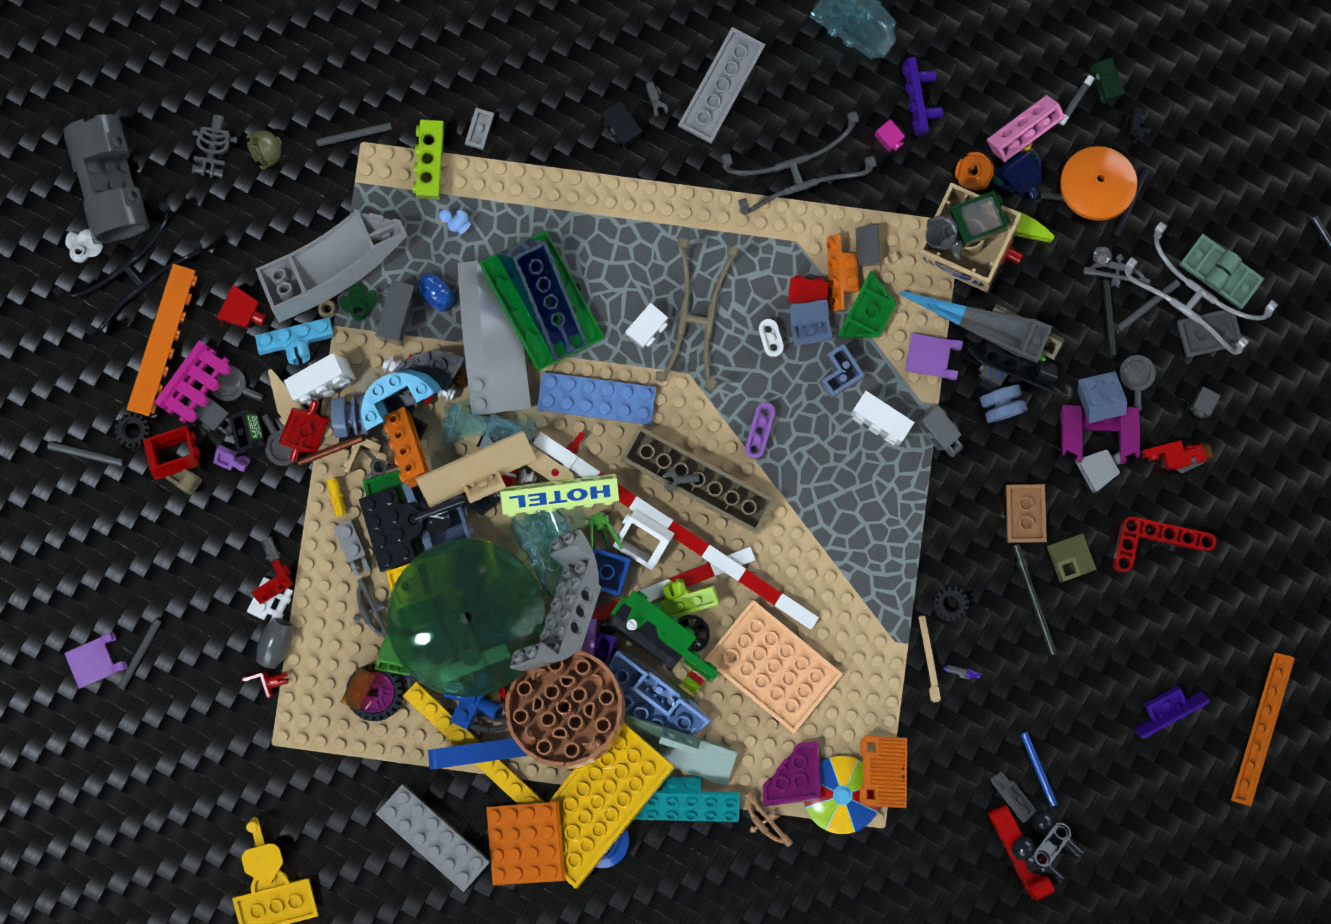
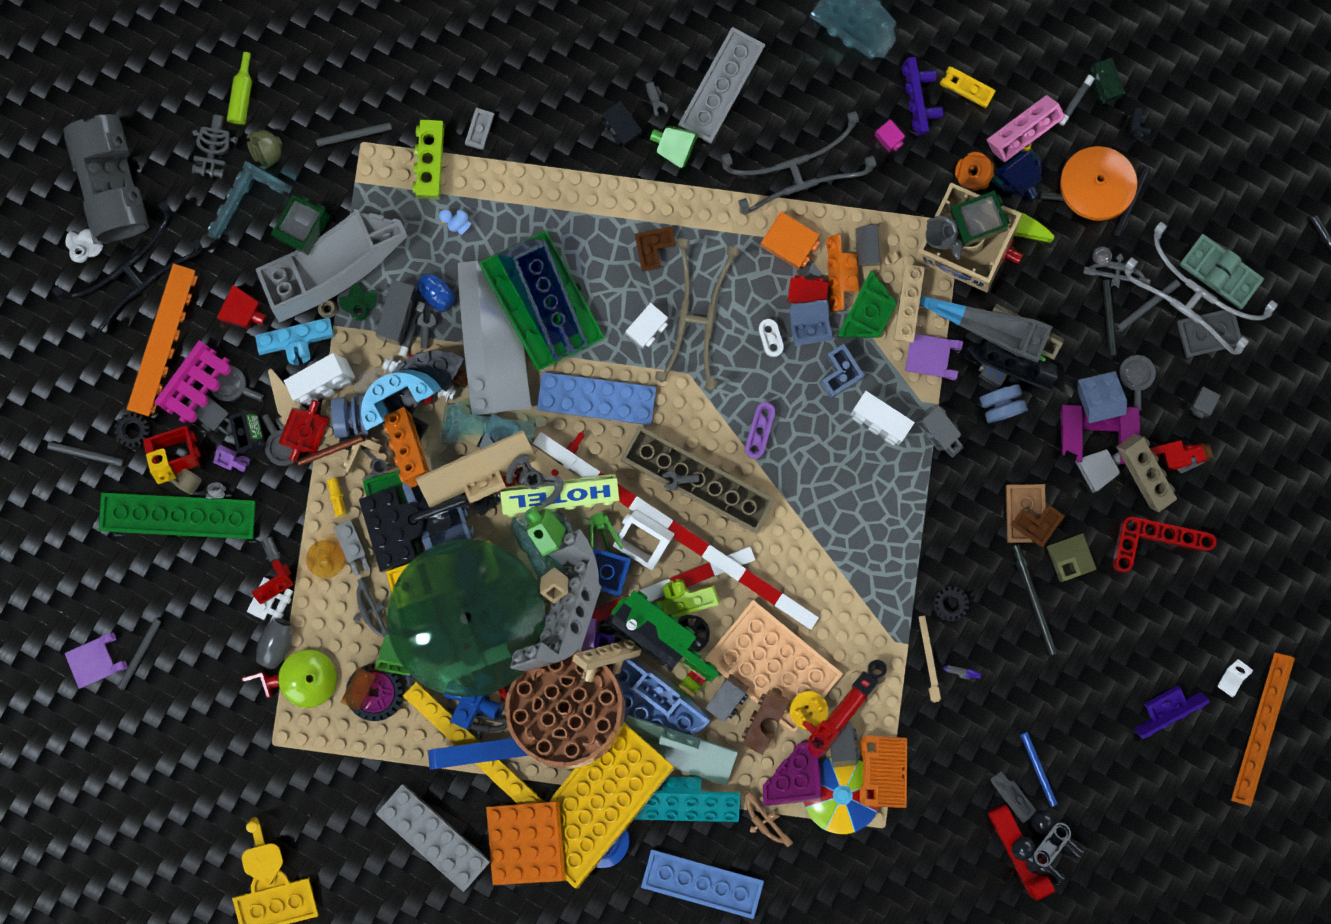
none -> green plate [99,493,256,540]
none -> yellow bracket [146,448,176,484]
none -> light grey plate [206,482,226,499]
none -> clear light blue bracket [207,161,293,239]
none -> lime piece [227,52,252,125]
none -> window [271,195,330,256]
none -> lime dish [278,650,337,708]
none -> clear yellow tile [306,540,345,578]
none -> dark grey bar [398,301,425,357]
none -> dark grey bar [415,313,436,349]
none -> dark grey piece [505,454,564,507]
none -> bright green torso [525,507,566,556]
none -> tan brick [540,567,568,603]
none -> tan plate [572,639,642,682]
none -> reddish brown plate [635,227,676,272]
none -> medium blue plate [641,849,764,919]
none -> torso [650,126,699,168]
none -> brick [705,674,749,722]
none -> reddish brown arch [742,690,790,755]
none -> orange brick [760,212,820,270]
none -> yellow plate [789,691,828,730]
none -> red piece [802,660,887,757]
none -> dark grey brick [830,722,860,768]
none -> tan plate [894,264,925,343]
none -> yellow plate [940,67,996,108]
none -> reddish brown plate [1010,505,1064,548]
none -> dark tan brick [1116,434,1177,512]
none -> white bracket [1218,659,1253,697]

